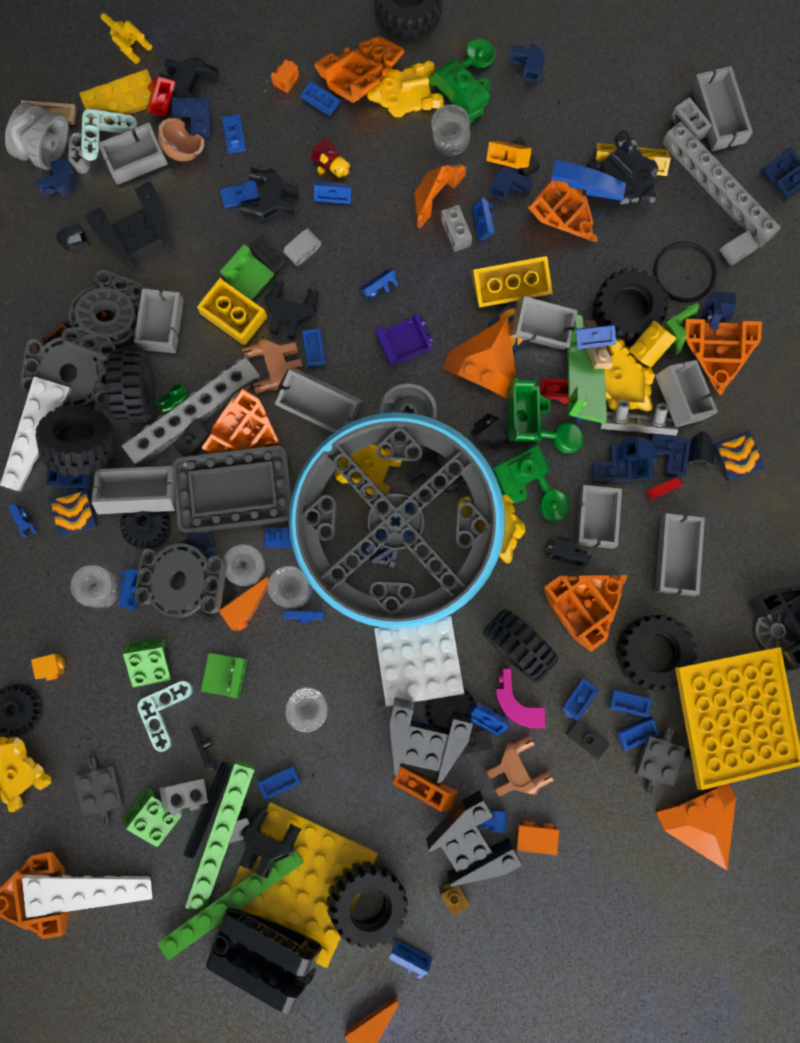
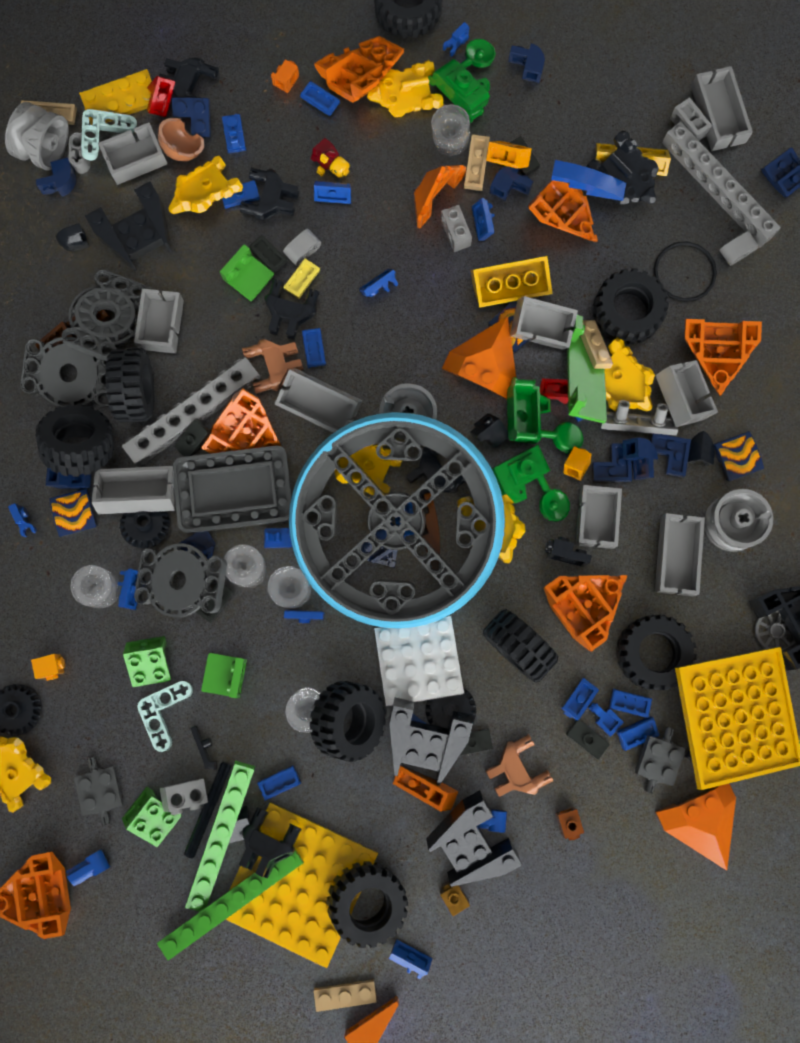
white wing [0,377,72,491] -> none
white wing [22,875,152,917] -> none
yellow plant [101,13,152,64] -> none
green plate [154,383,187,412] -> none
yellow brick [197,278,267,346] -> none
black panel [206,908,322,1014] -> none
orange slope [219,577,271,631] -> none
dark purple panel [375,312,433,368] -> none
blue plate [466,702,510,736] -> none
dark pink arch [495,669,546,728] -> none
orange brick [515,820,559,855] -> none
plate [575,325,616,349] -> none
yellow piece [629,321,676,368] -> none
red beam [646,477,683,500] -> none
bright green bracket [665,303,699,356] -> none
dark blue brick [701,291,736,330] -> none
none -> blue piece [66,849,110,886]
none -> yellow shield [169,156,243,214]
none -> light yellow plate [283,258,320,299]
none -> black tyre [309,681,386,762]
none -> tan plate [314,979,377,1012]
none -> reddish brown slope [423,493,440,570]
none -> blue plate [443,22,469,57]
none -> tan plate [464,134,490,191]
none -> dark orange brick [555,807,584,841]
none -> light orange brick [564,446,592,481]
none -> blue plate [588,702,624,737]
none -> light grey piece [704,489,773,552]

